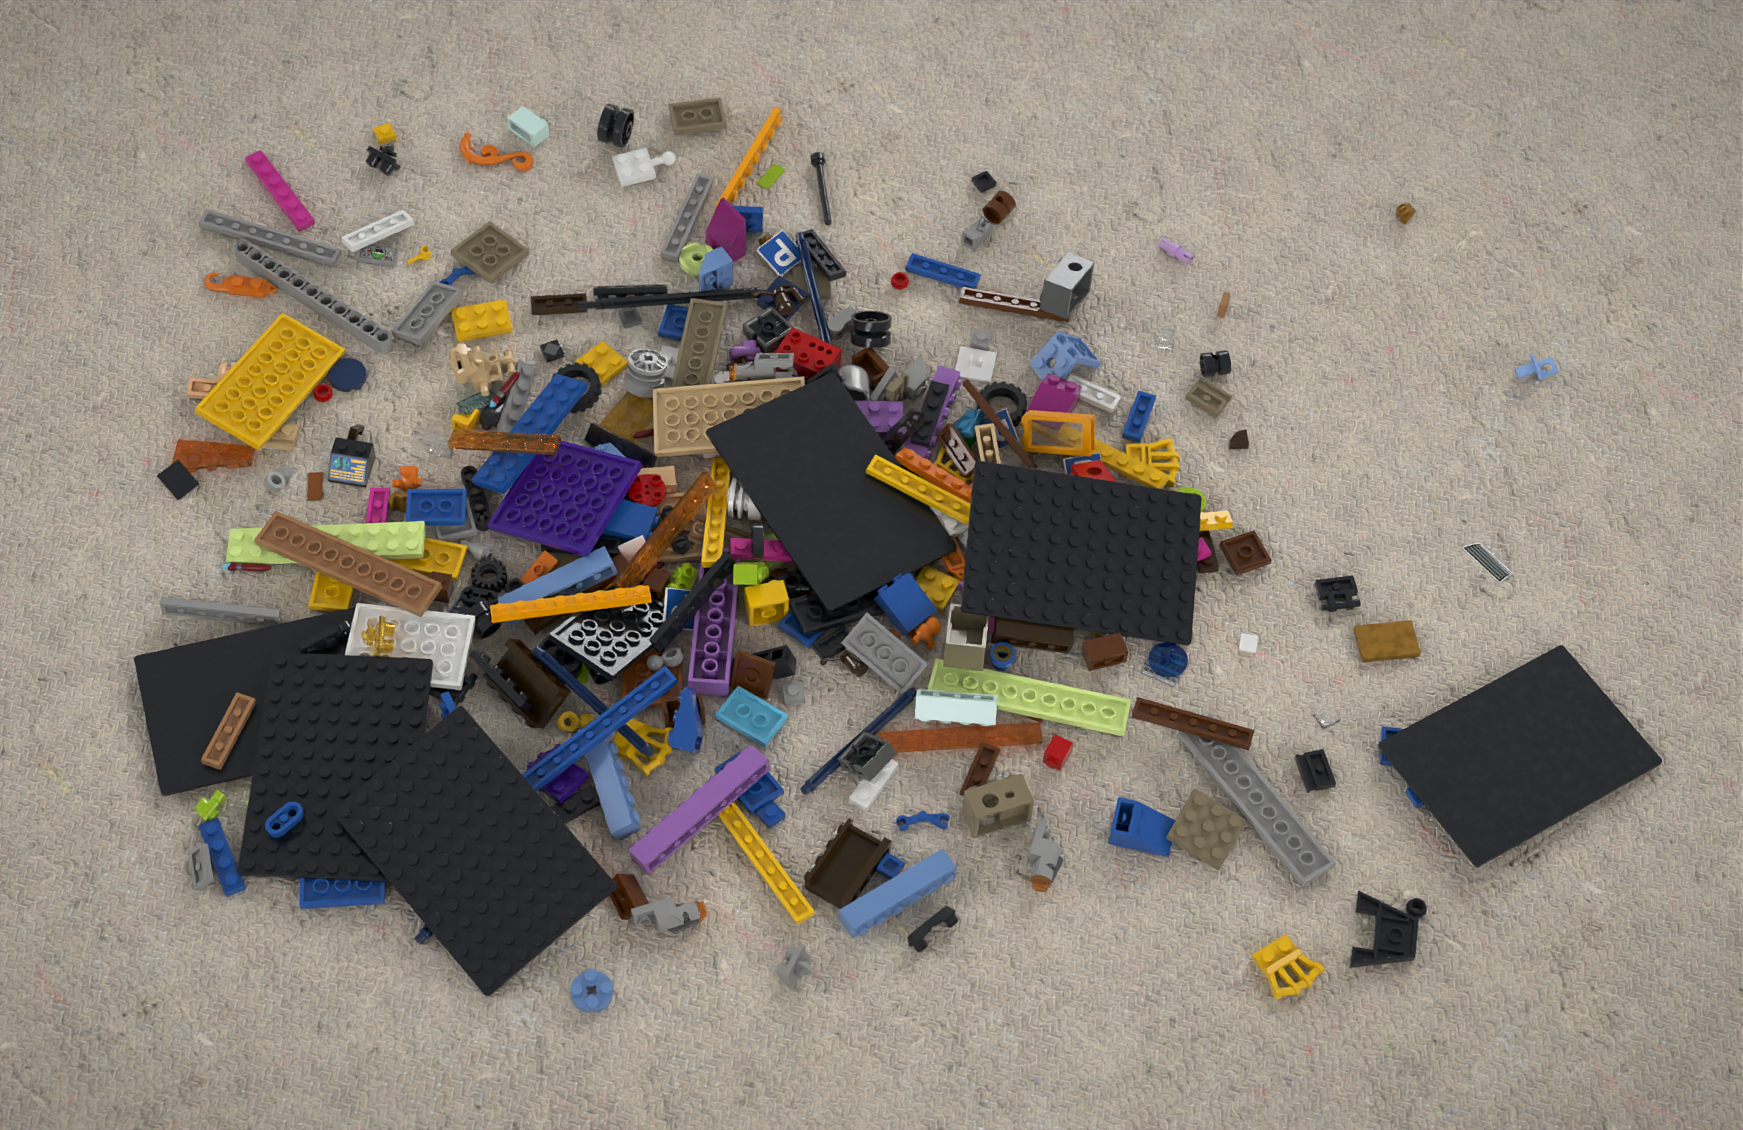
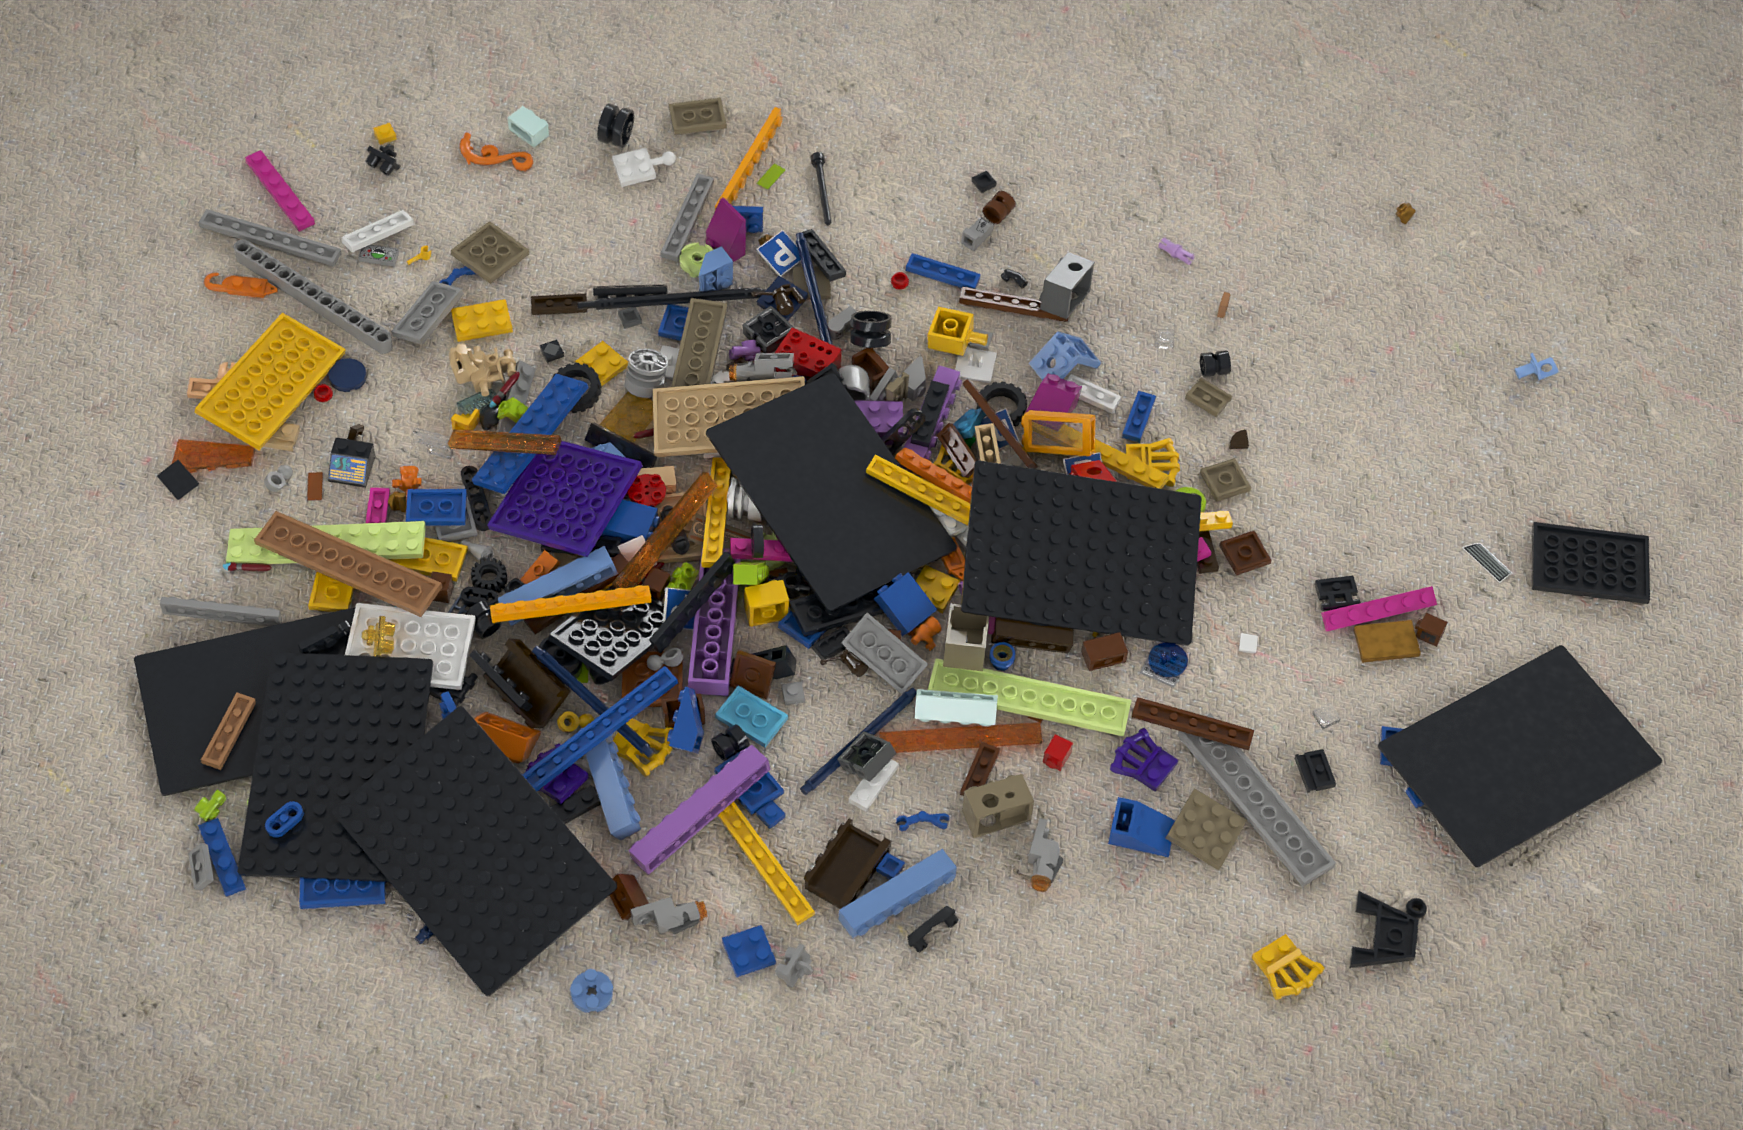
none -> orange slope [474,712,541,763]
none -> lime bracket [497,397,528,423]
none -> black wheel [711,724,749,761]
none -> blue plate [722,925,776,978]
none -> yellow brick [927,306,988,356]
none -> black arm [1001,269,1028,288]
none -> dark purple plate [1110,728,1179,792]
none -> dark tan tile [1200,458,1251,502]
none -> dark pink plate [1321,586,1437,632]
none -> reddish brown brick [1415,612,1448,647]
none -> black plate [1532,522,1650,604]

